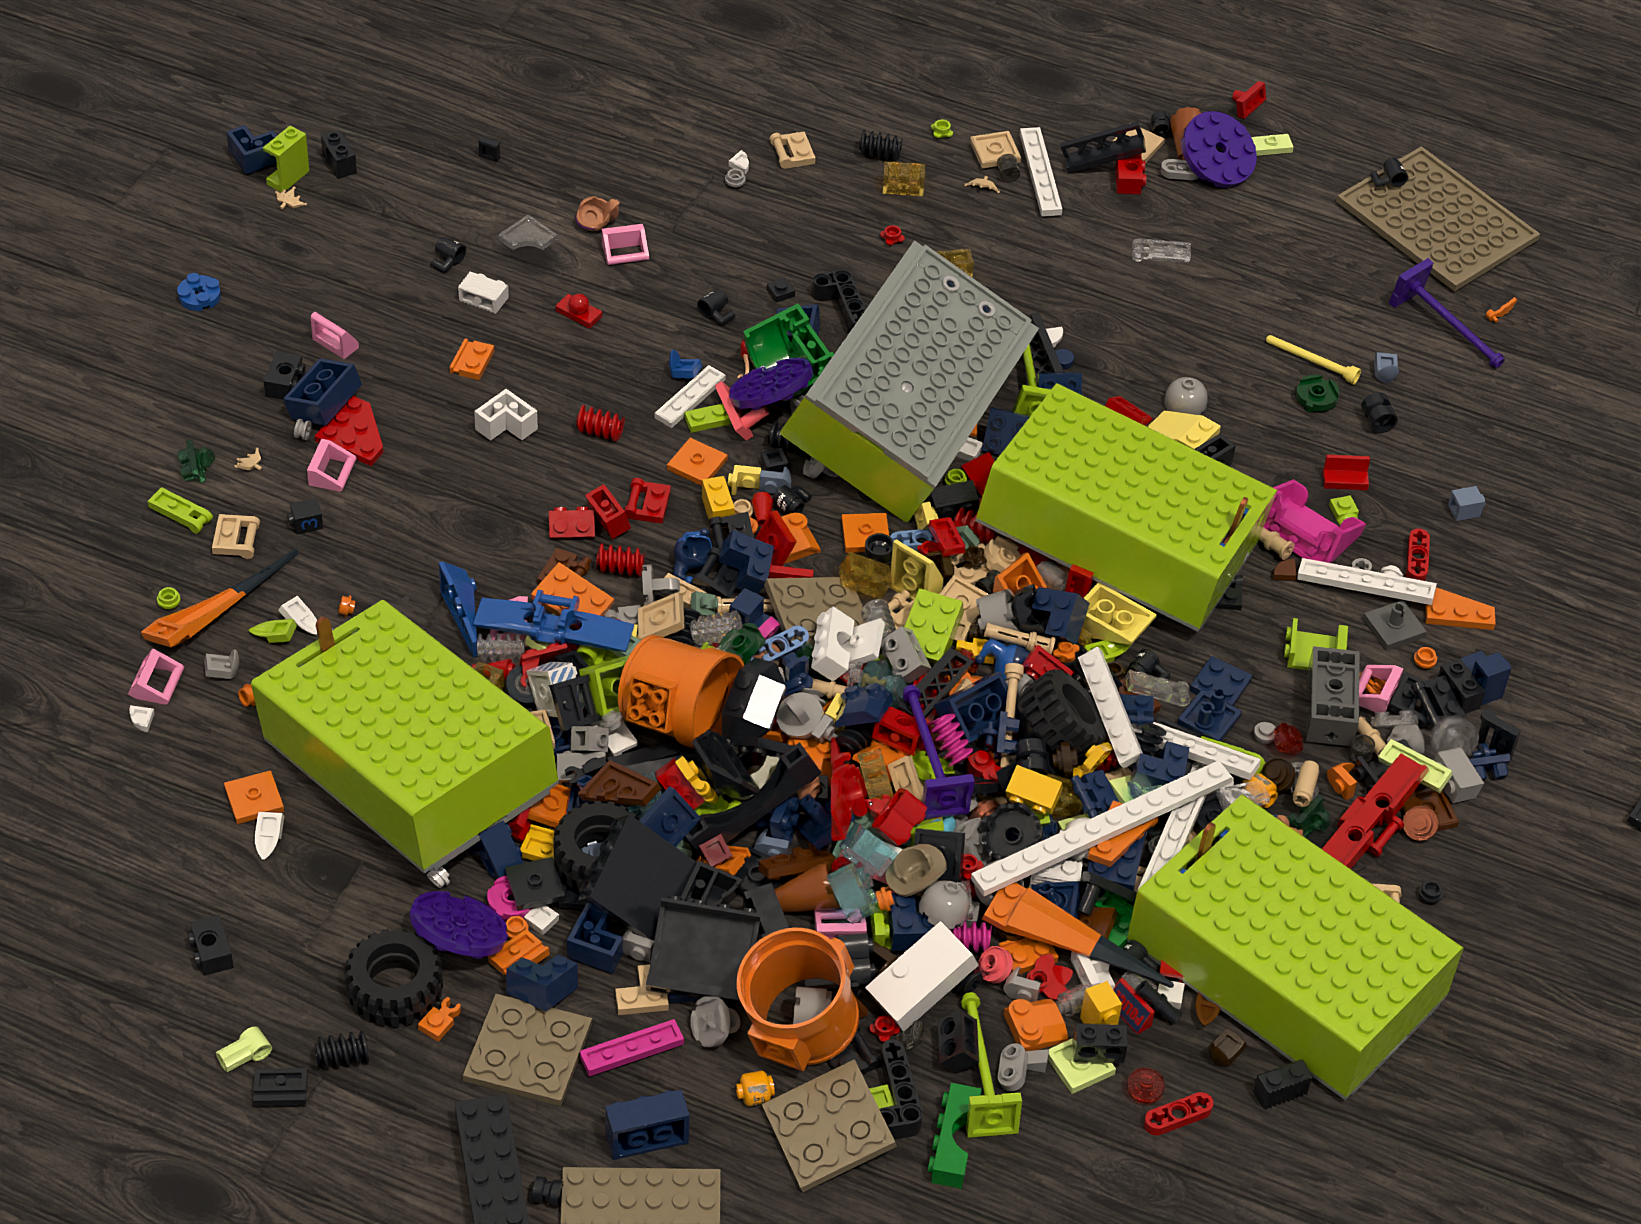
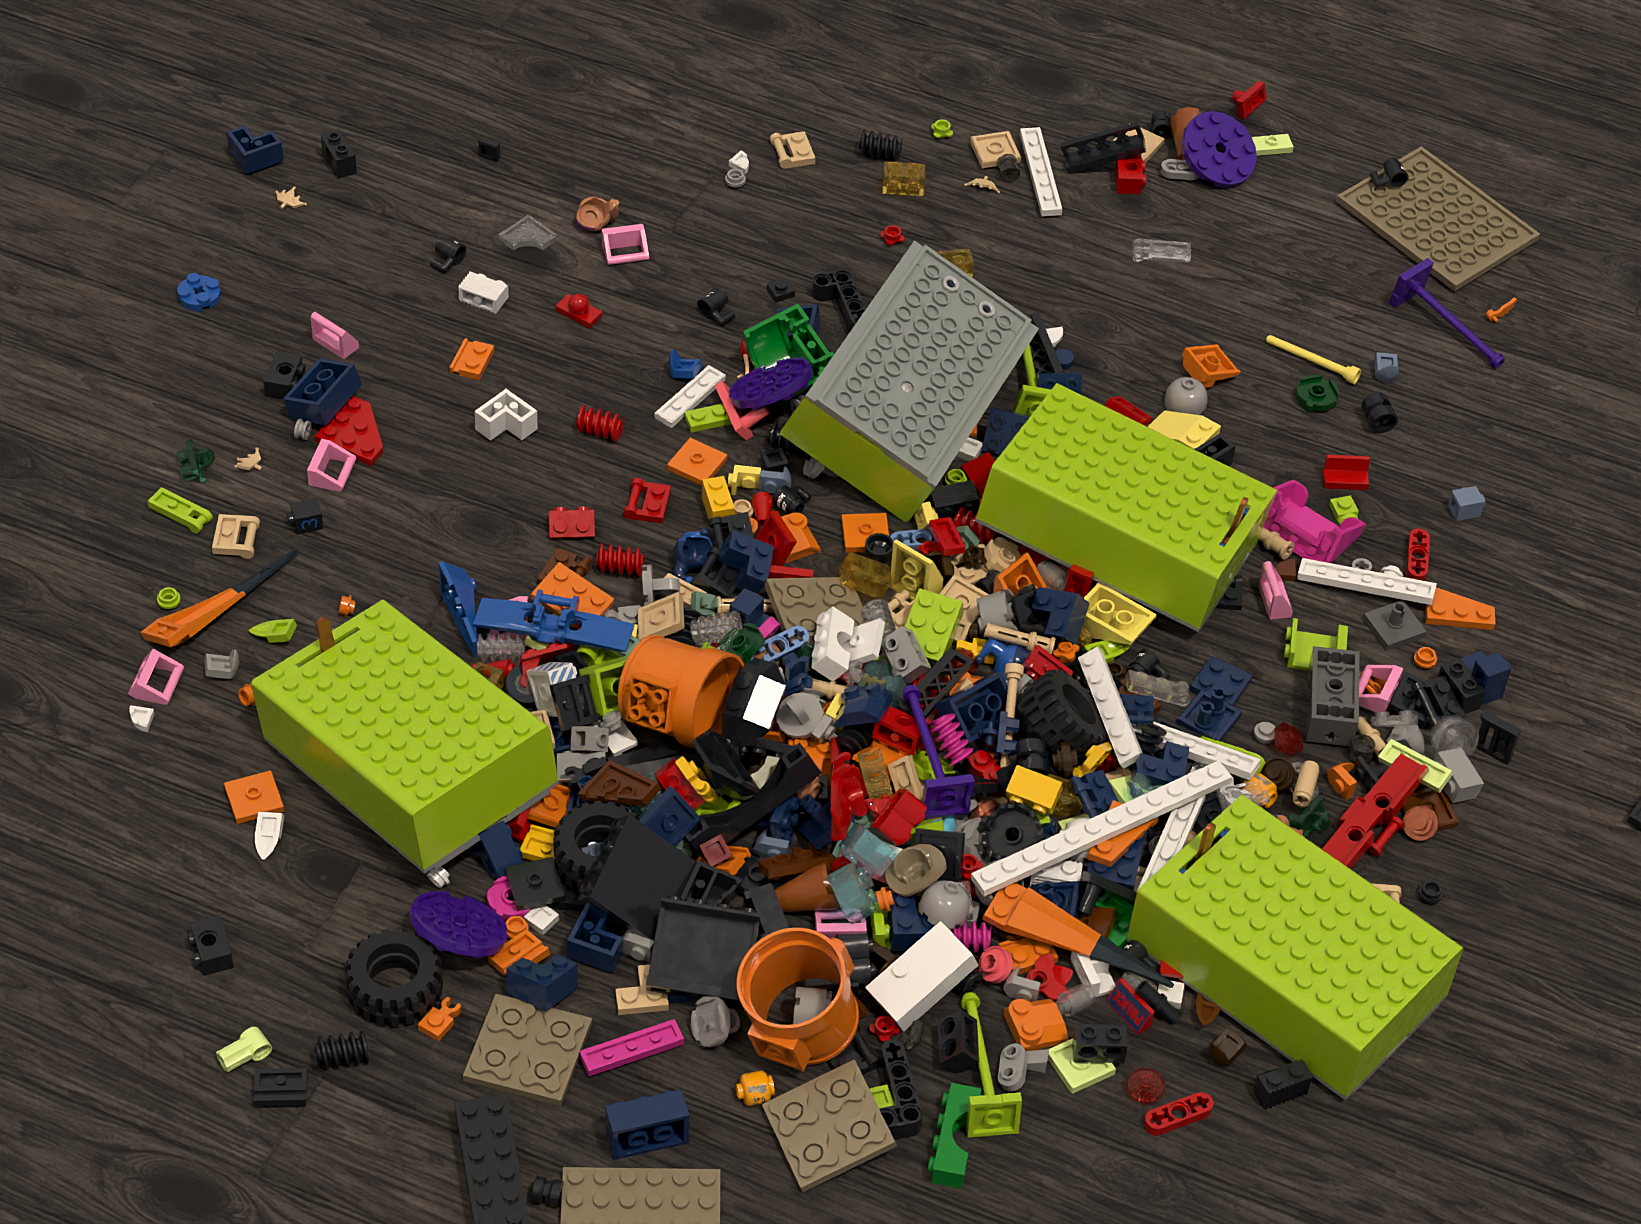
lime panel [263,126,309,192] -> none
white plate [278,596,318,636] -> none
red brick [585,484,631,539] -> none
yellow brick [1080,981,1122,1025] -> none
dark blue hips [1469,743,1511,781] -> none
none -> orange slope [1182,344,1240,388]
none -> bright pink tile [1258,561,1293,620]

